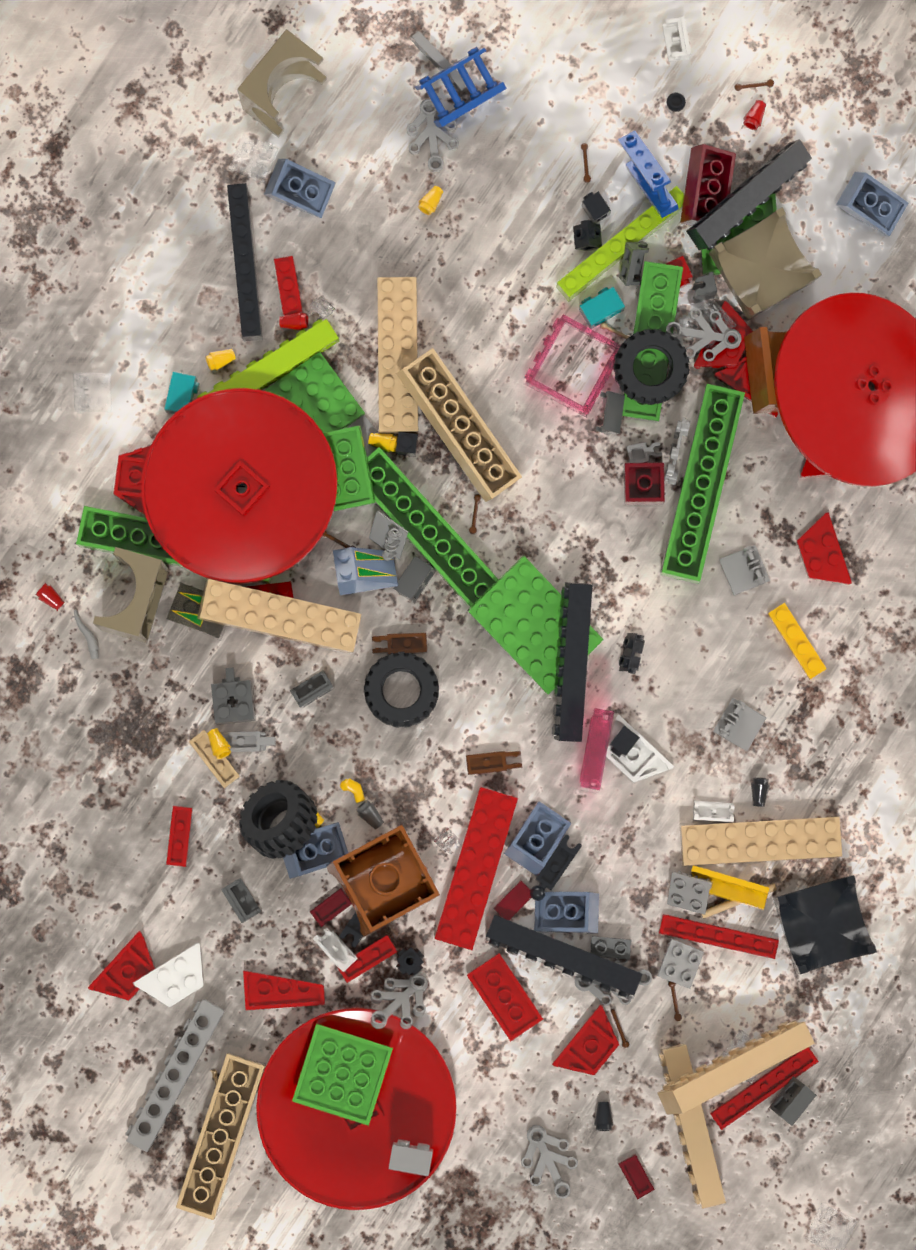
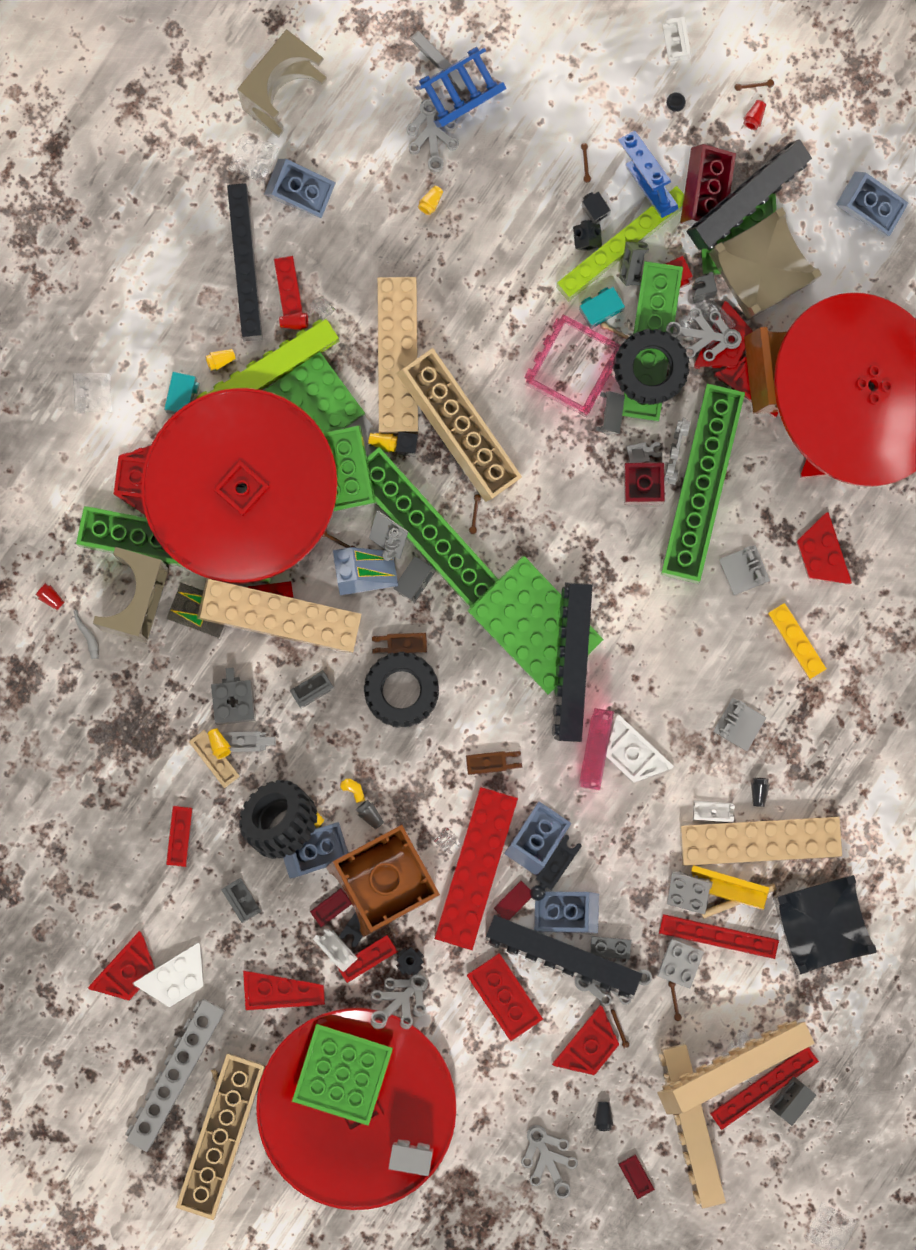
black brick [609,726,640,758] -> none
black hinge [619,633,645,674] -> none

